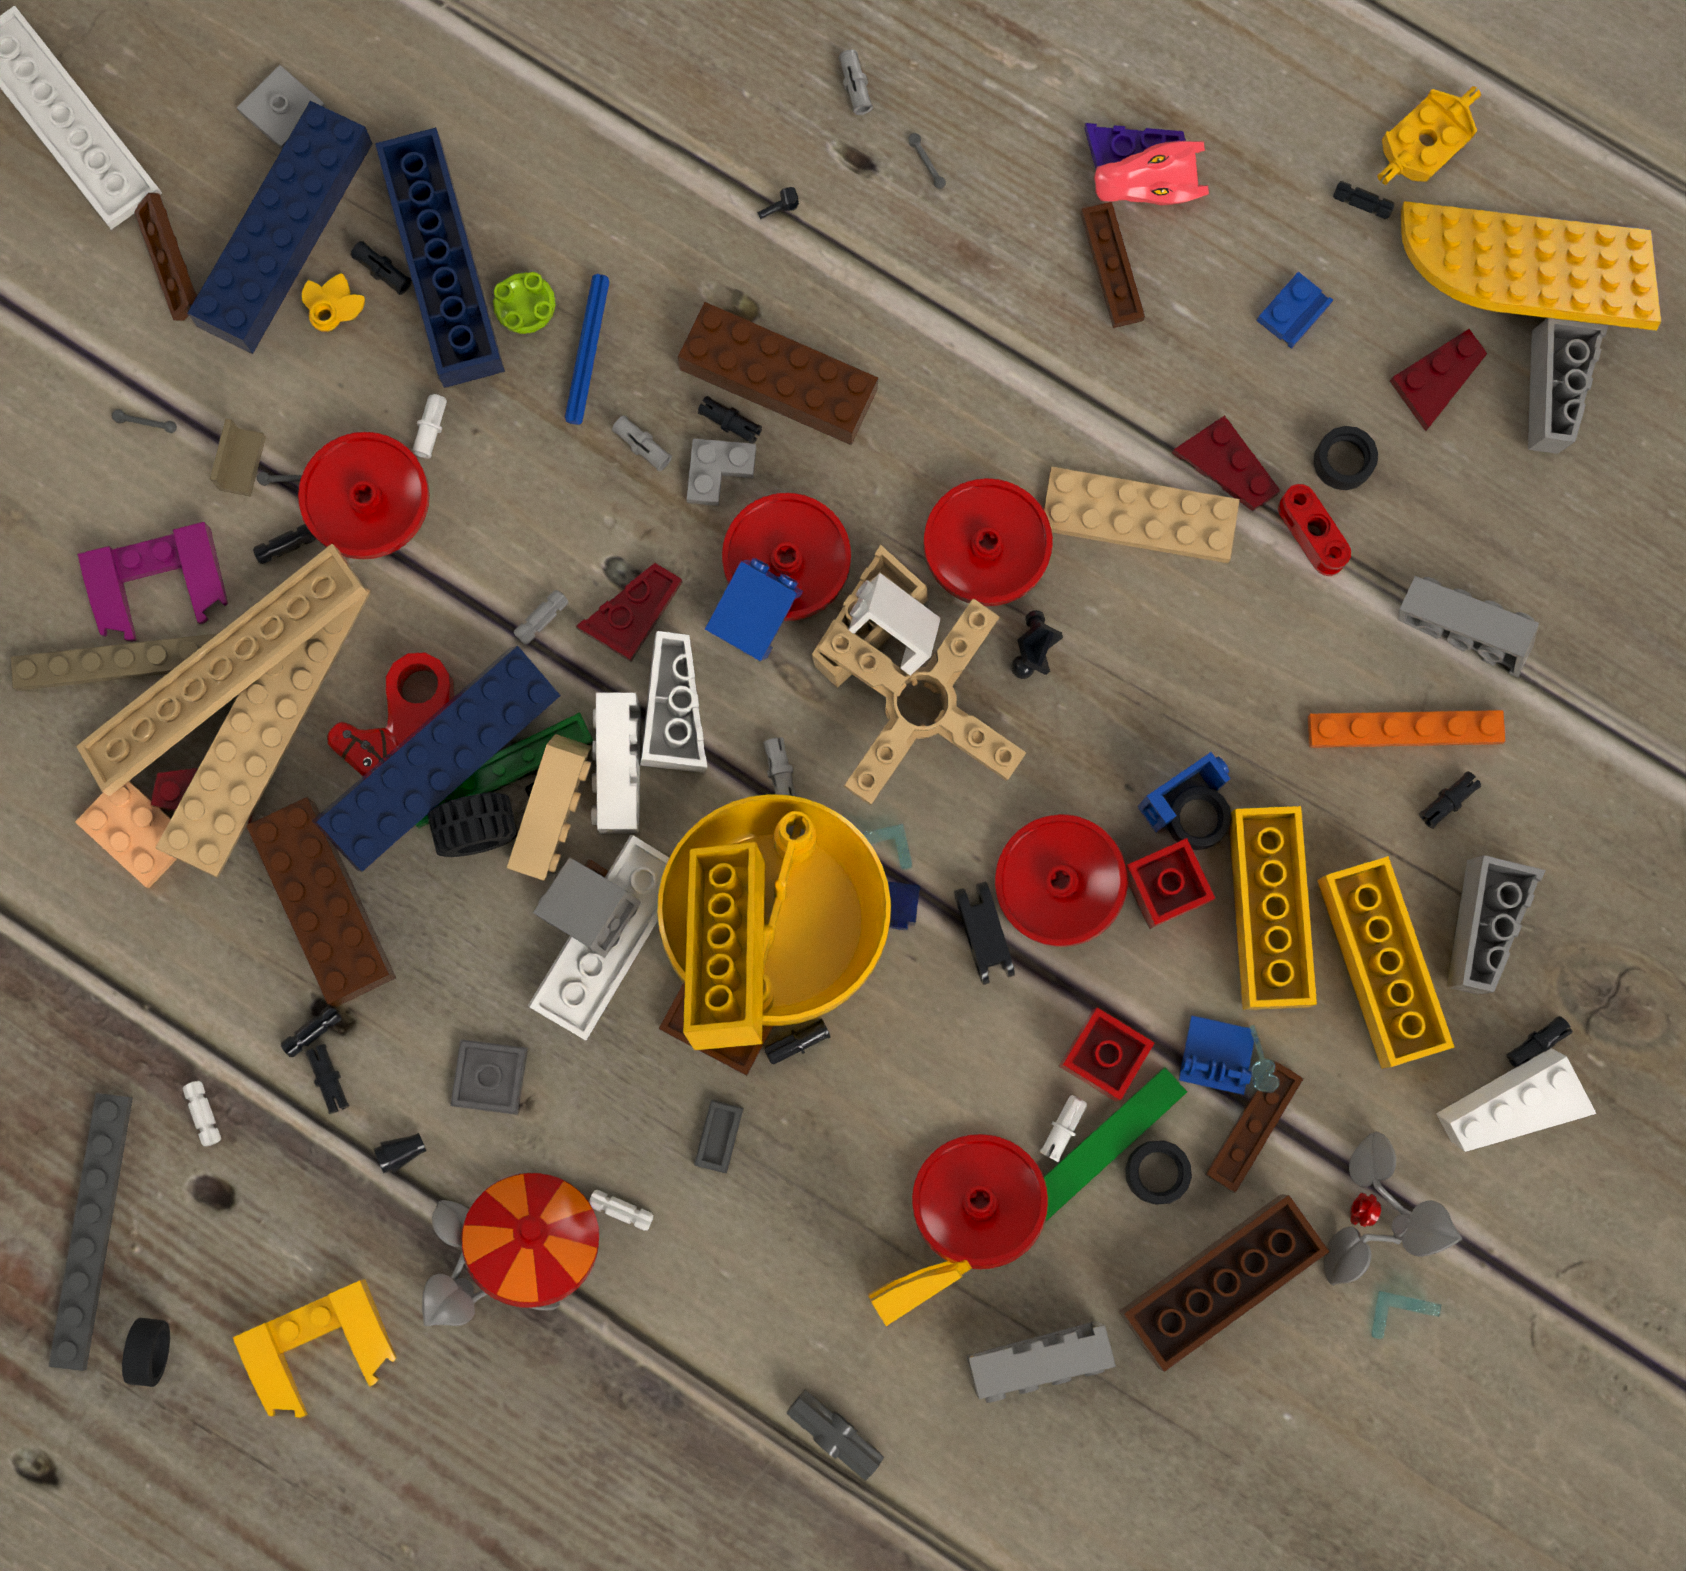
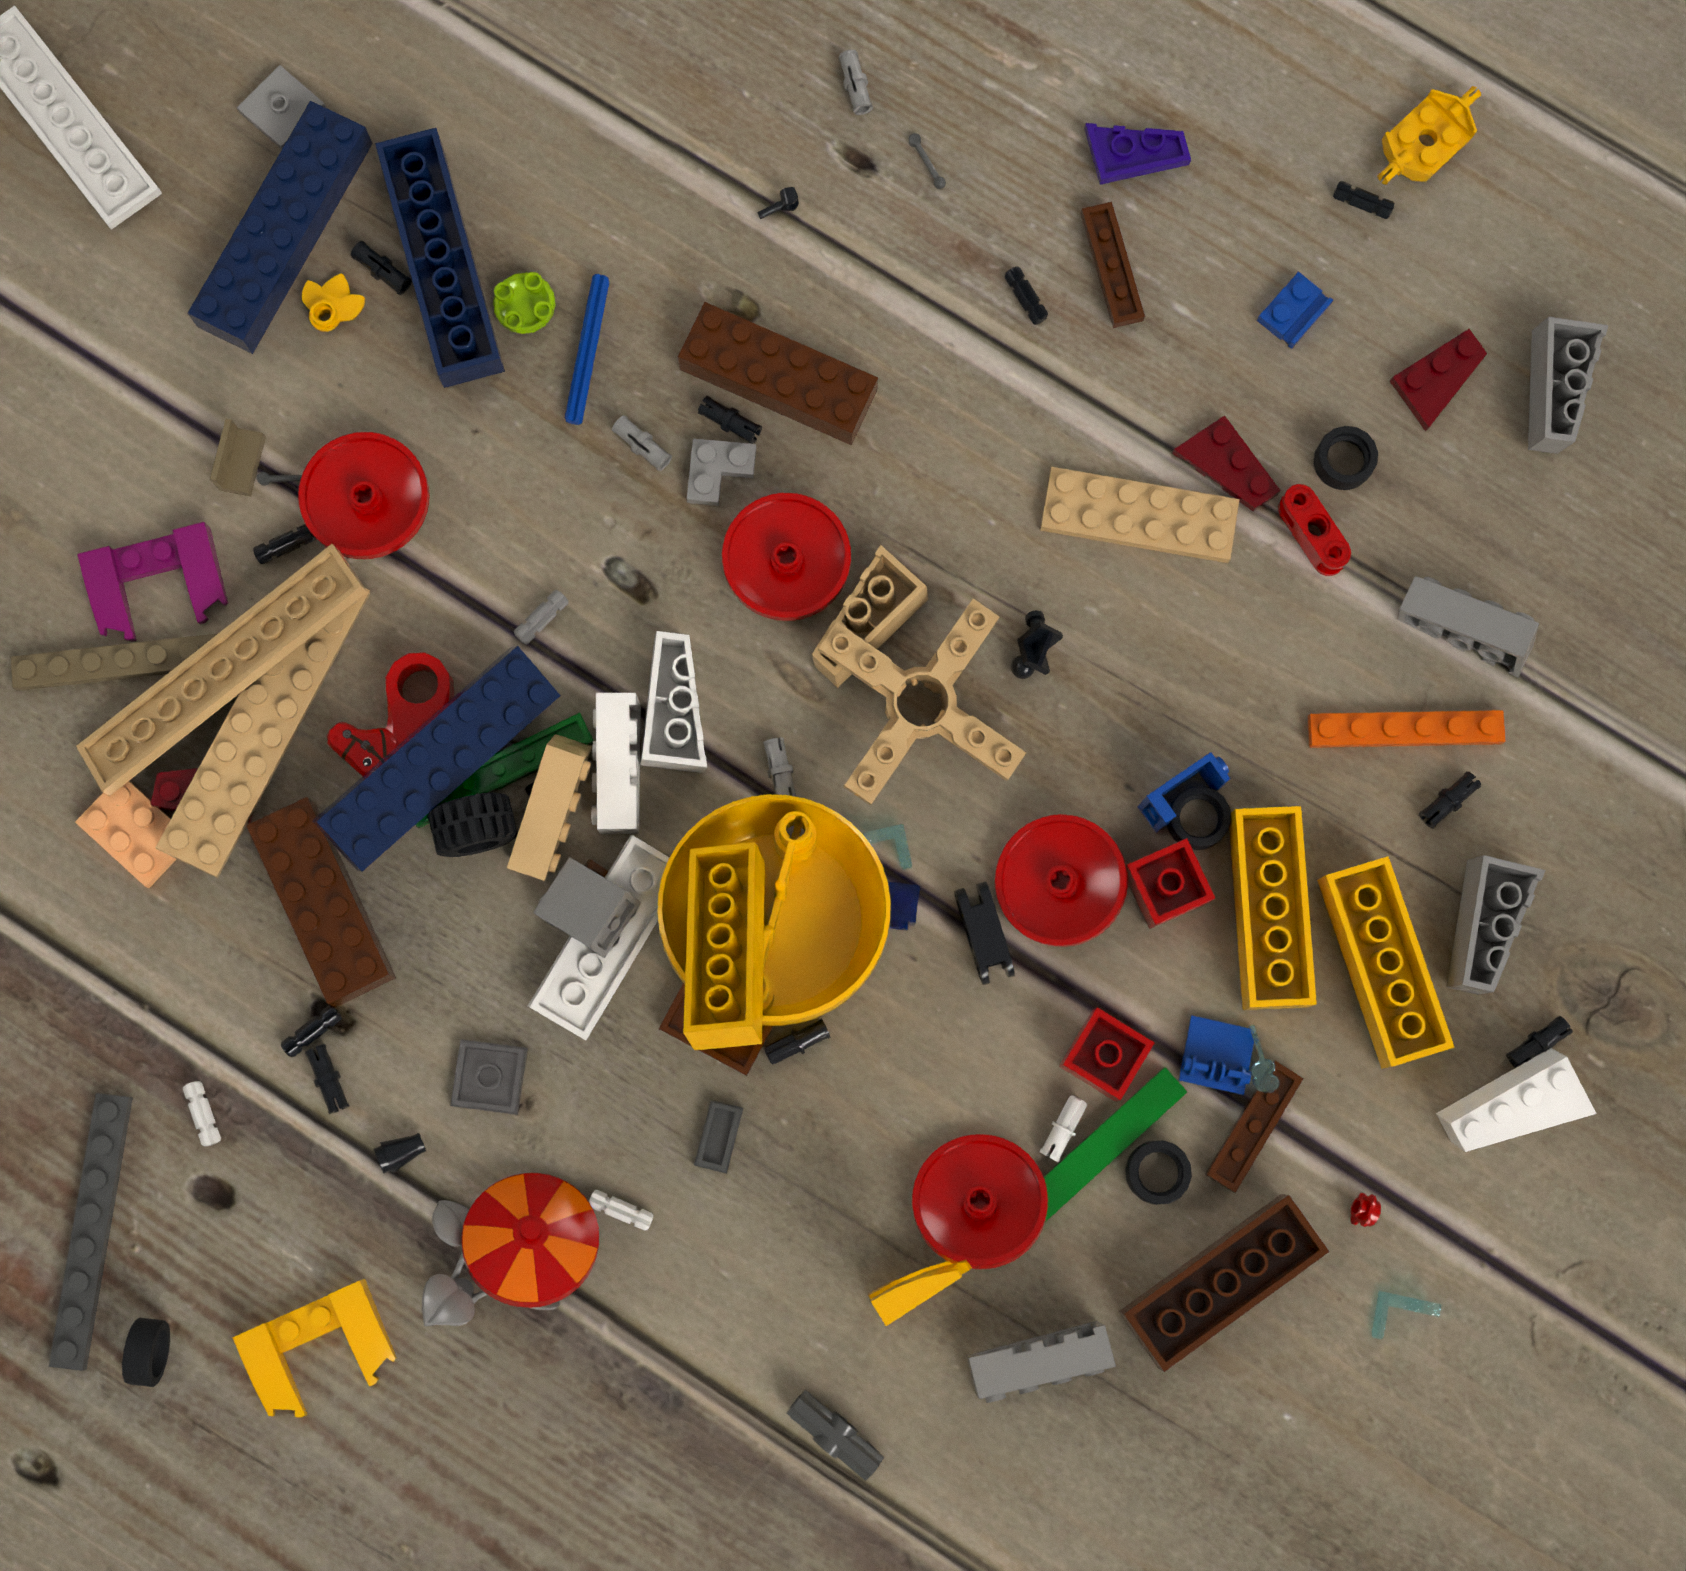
dark grey hinge [112,409,177,433] -> none
reddish brown plate [134,193,197,321] -> none
white axle [411,394,447,459] -> none
dark red wing [576,563,683,662] -> none
blue panel [705,558,803,661] -> none
white panel [849,573,941,676] -> none
red dish [923,478,1053,606] -> none
coral animal [1094,141,1209,205] -> none
light grey plant [1324,1131,1462,1286] -> none
yellow plate [1401,201,1661,331] -> none
none -> black axle [1005,266,1048,325]

